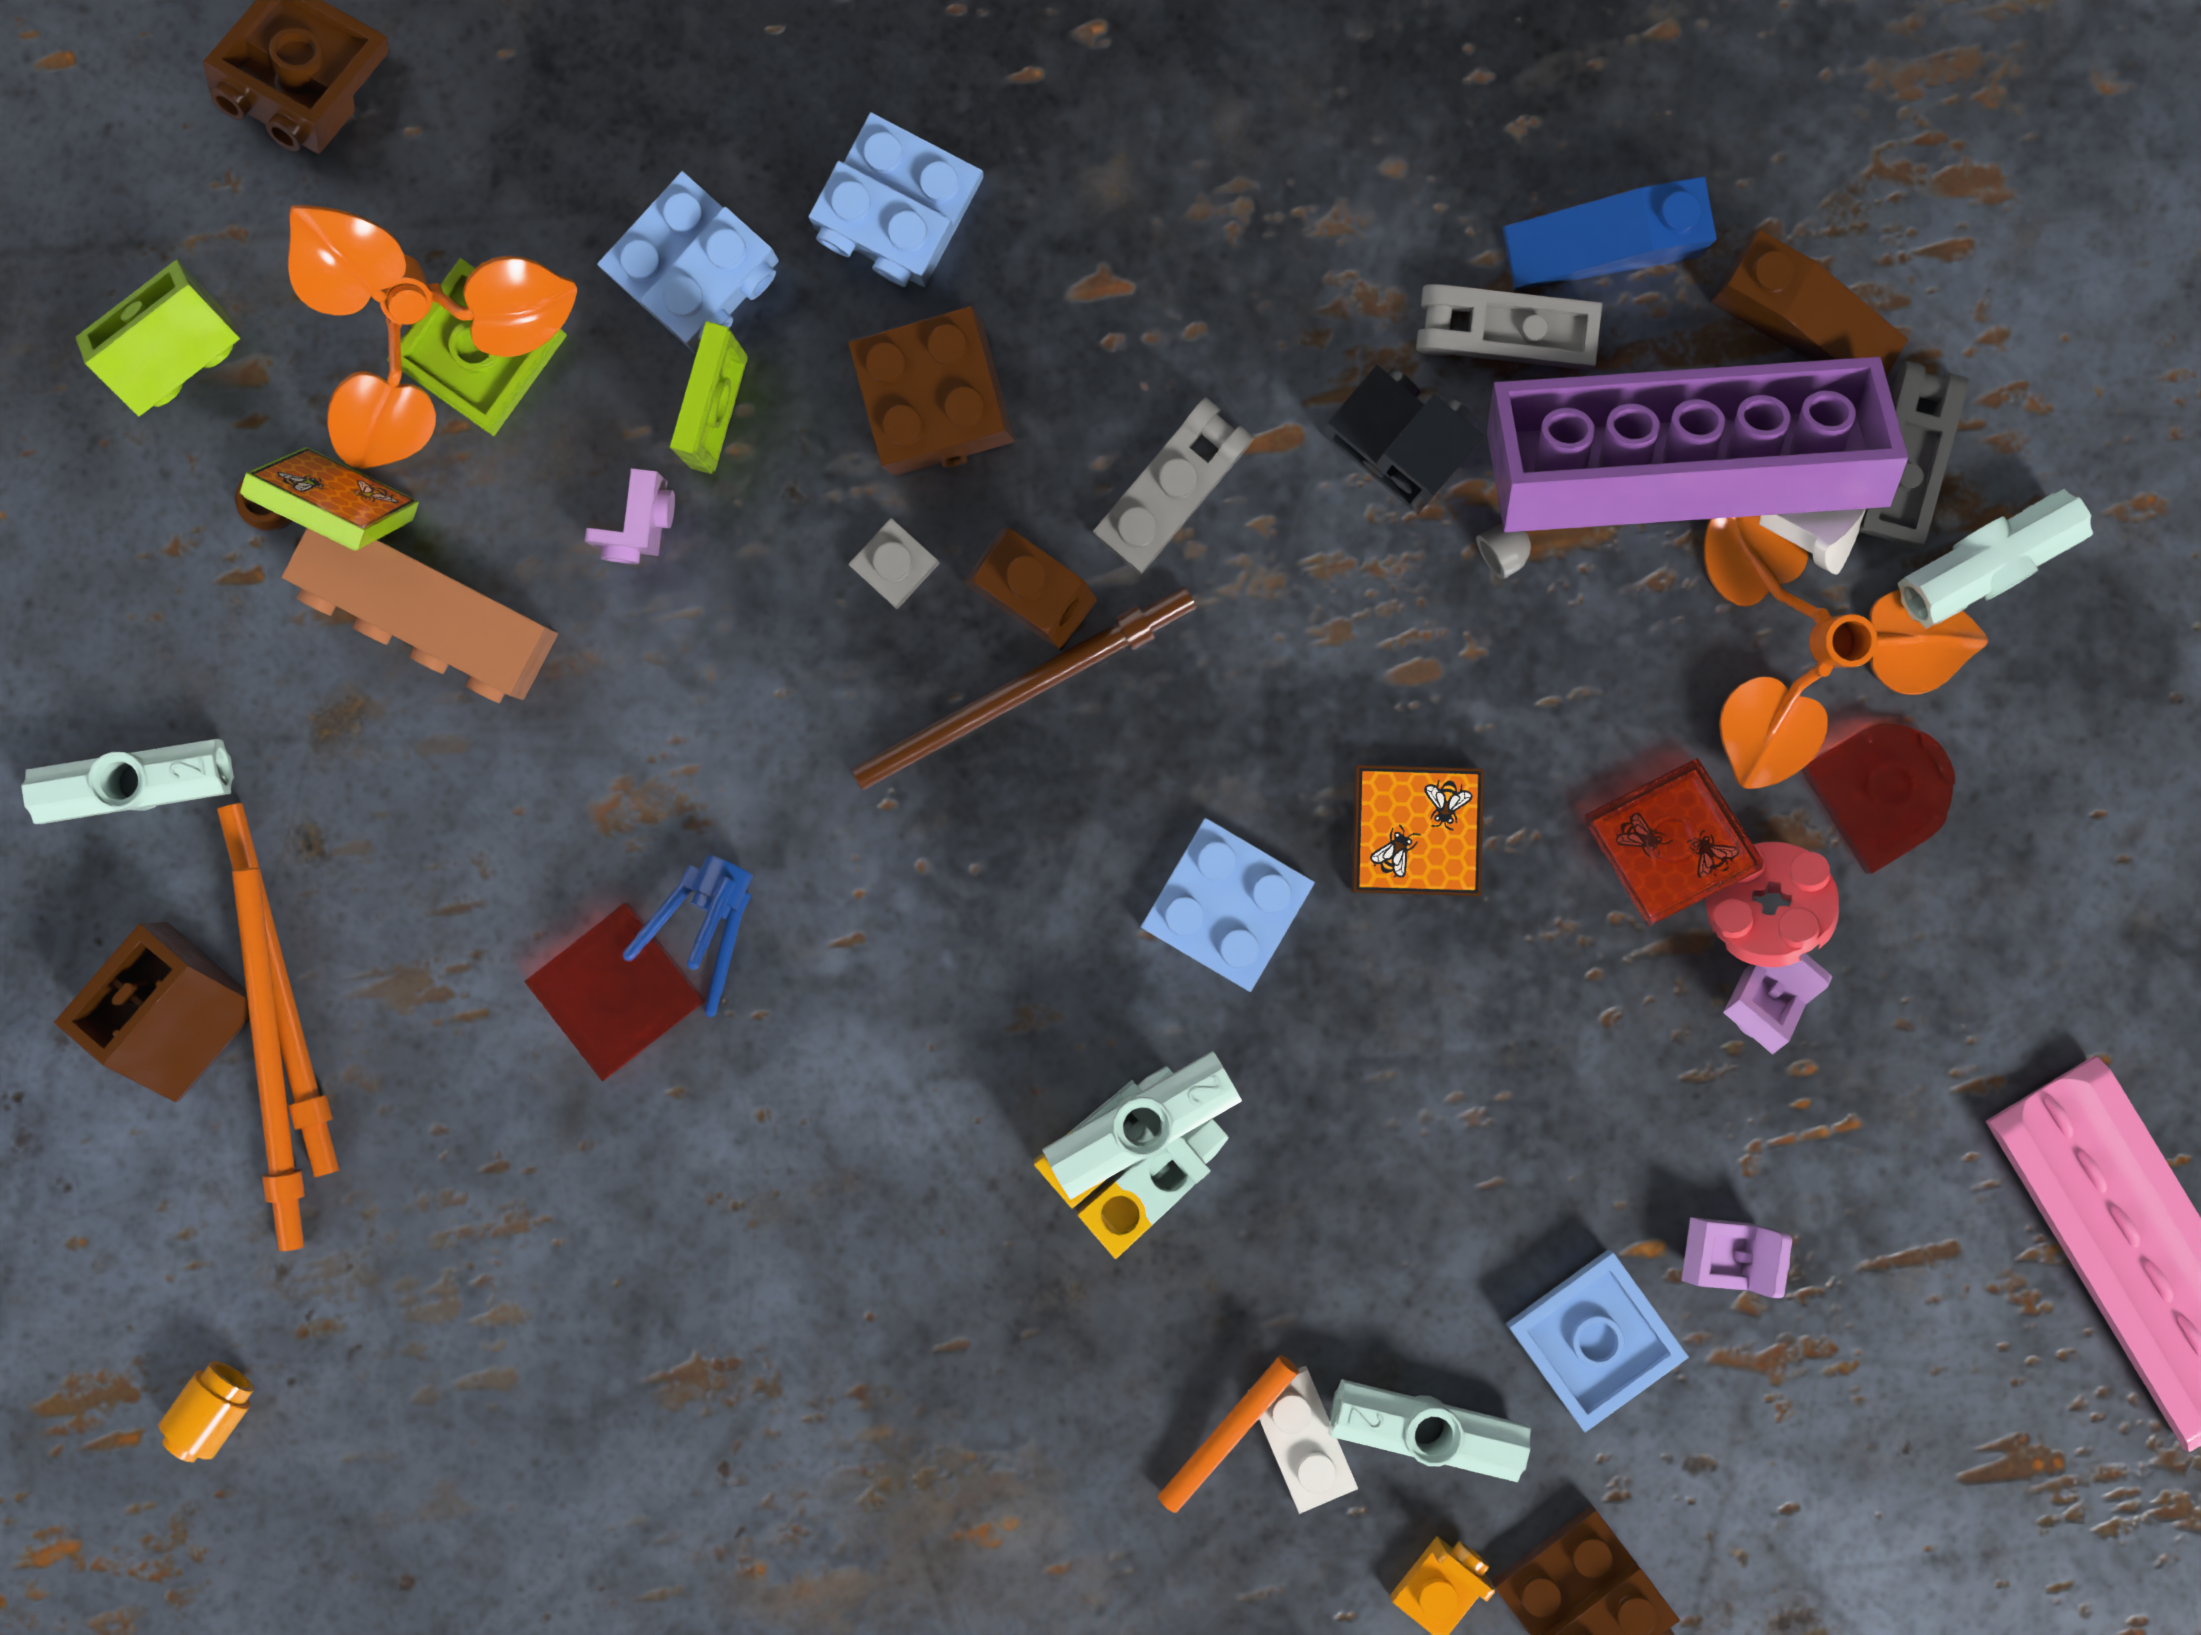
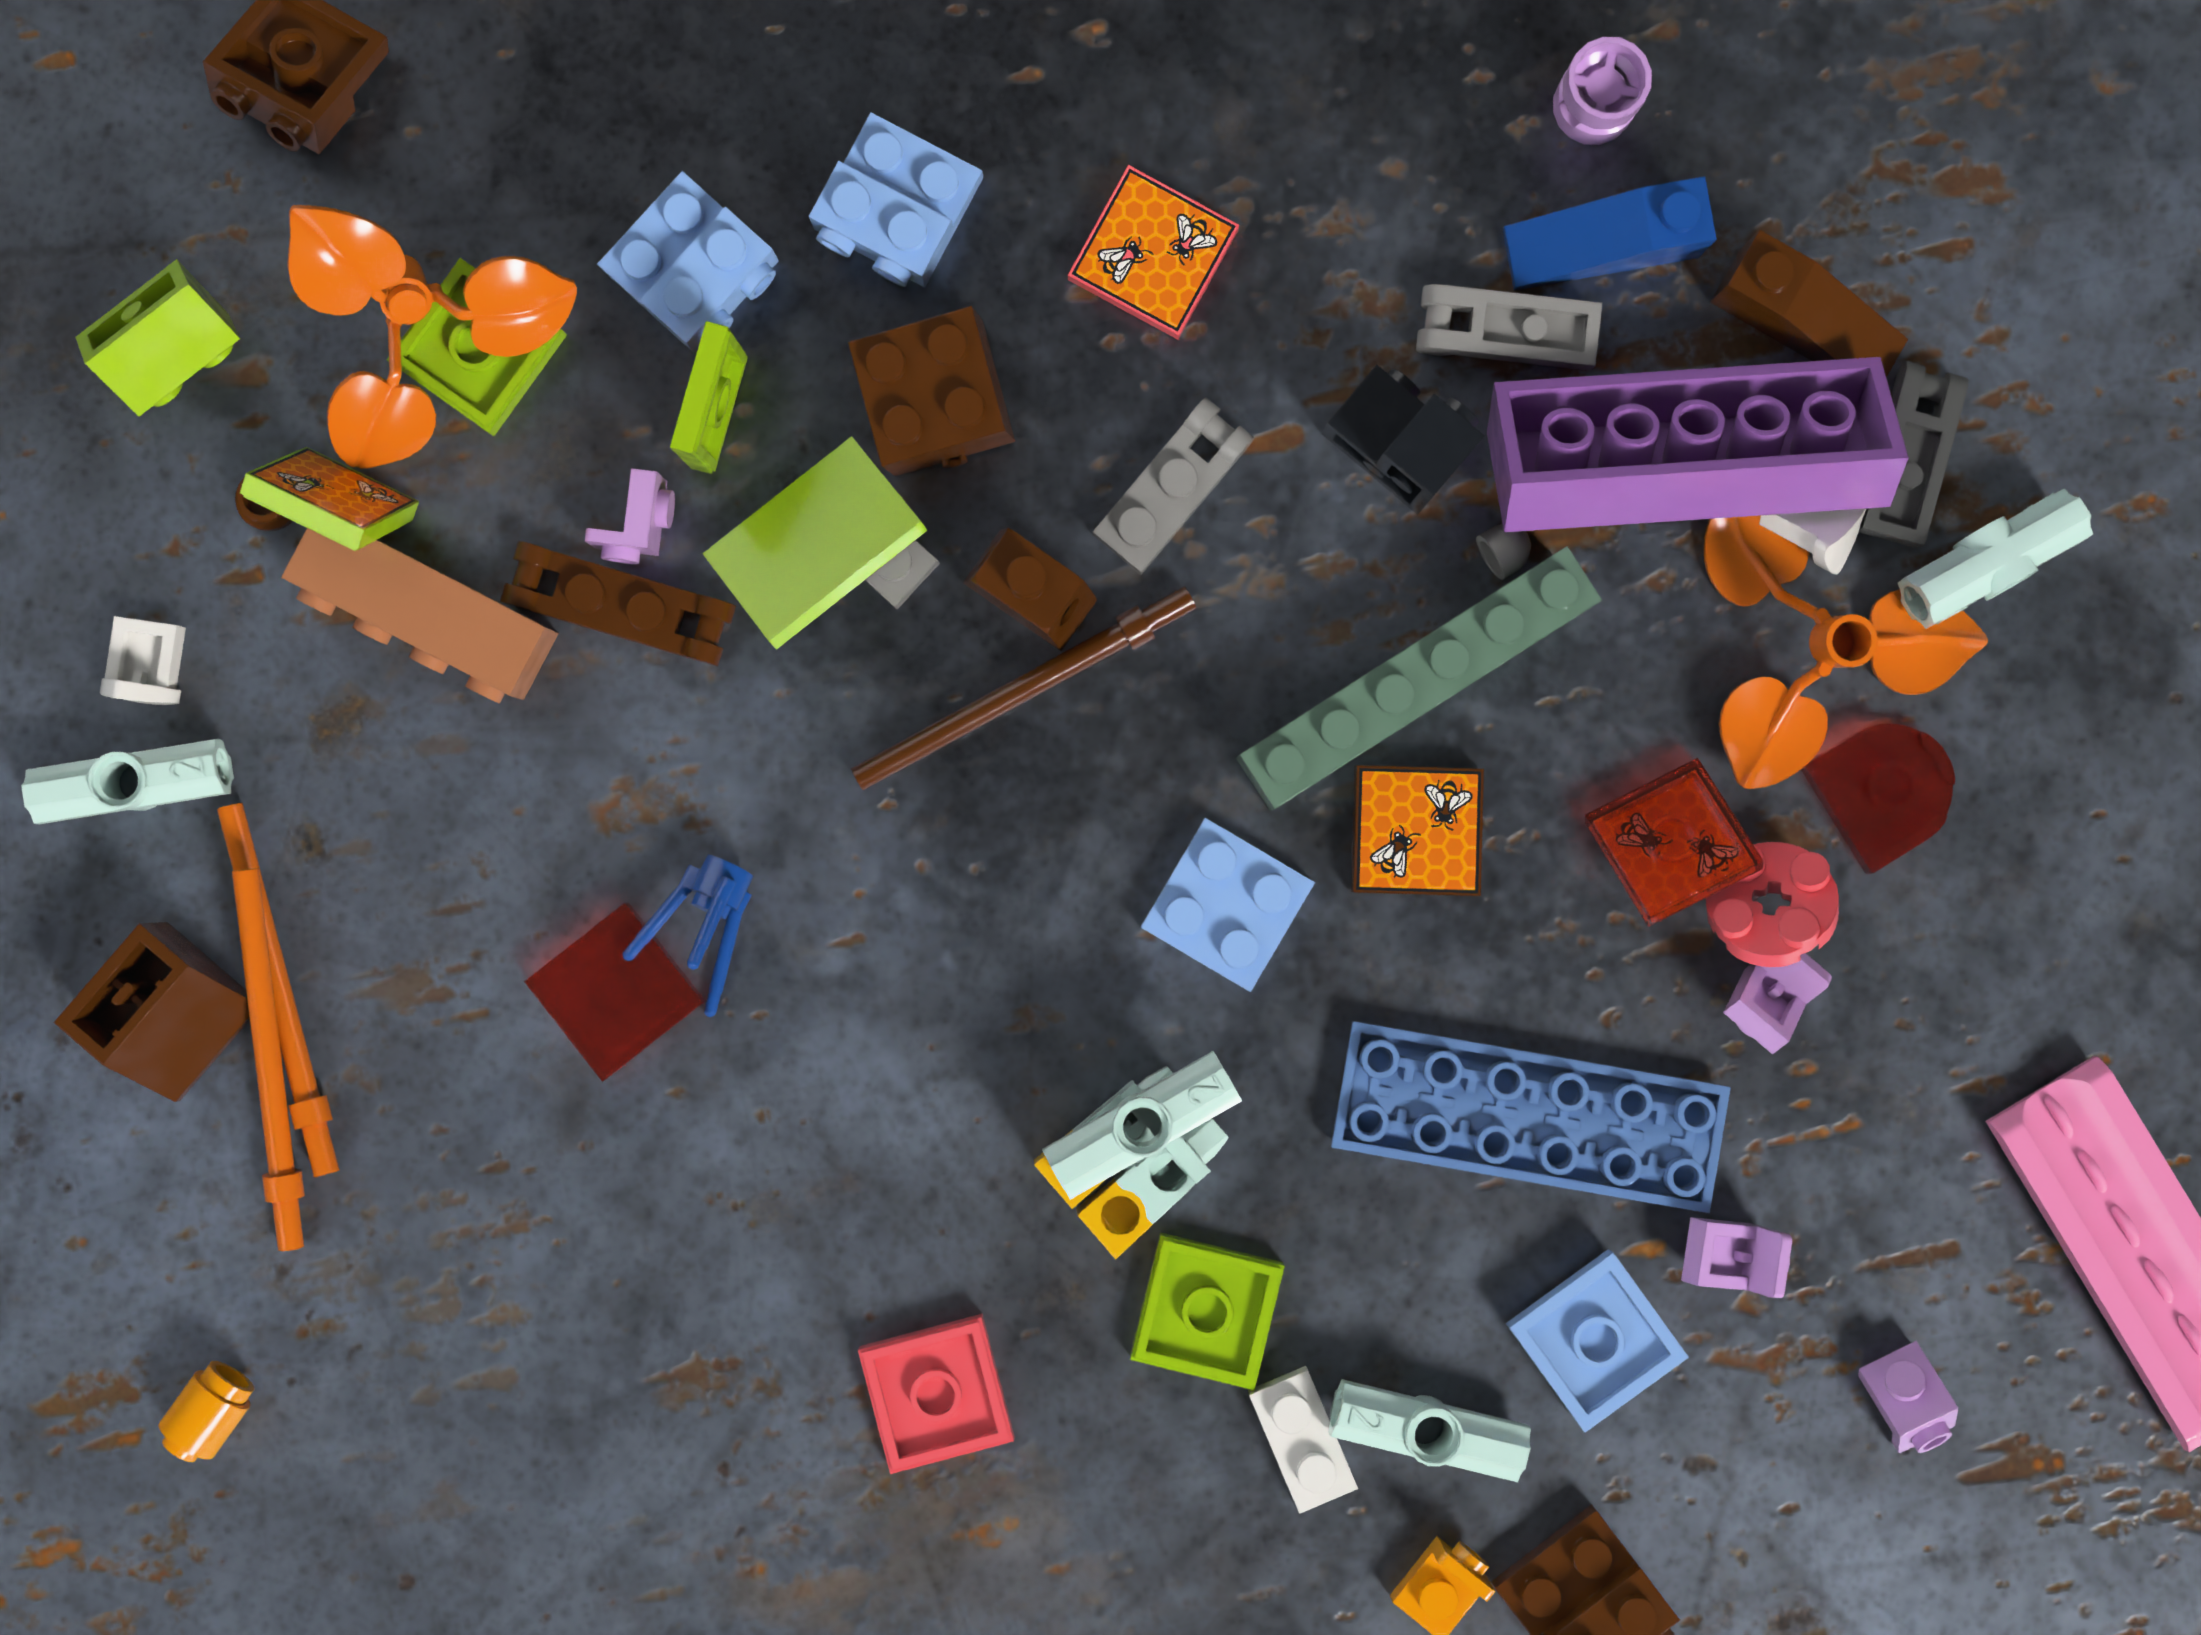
orange bar [1158,1355,1299,1513] -> none
none -> white tile [100,616,186,705]
none -> reddish brown plate [500,541,736,667]
none -> lime tile [702,436,928,650]
none -> coral tile [858,1314,1015,1474]
none -> tile [1068,165,1239,340]
none -> lime tile [1130,1232,1285,1390]
none -> sand green brick [1236,546,1602,811]
none -> medium blue plate [1331,1021,1731,1213]
none -> lavender wheel [1553,37,1652,145]
none -> lavender bracket [1858,1341,1958,1453]

